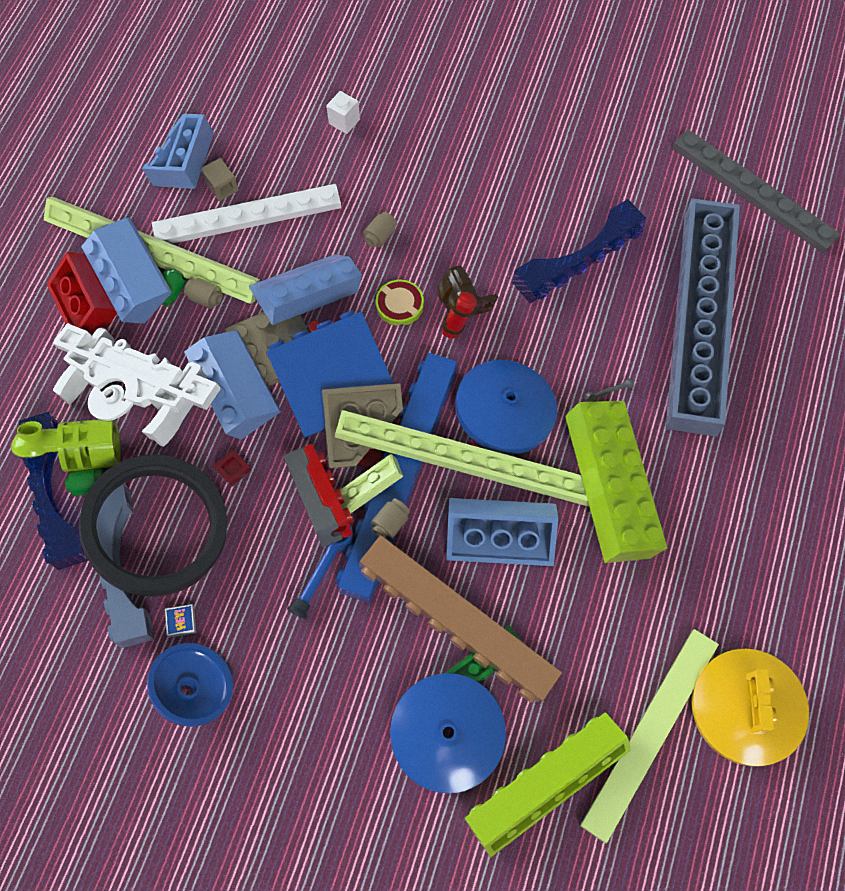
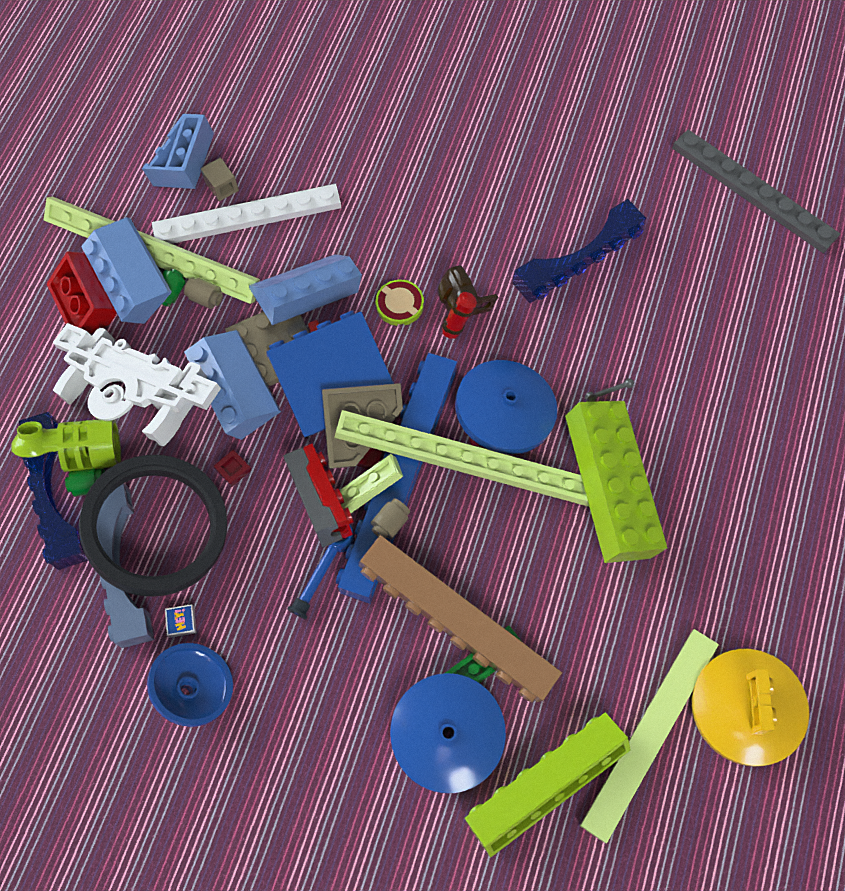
white brick [326,91,360,134] -> none
dark tan brick [363,212,397,248] -> none
medium blue slope [446,498,558,566] -> none
sand blue brick [665,198,740,437] -> none

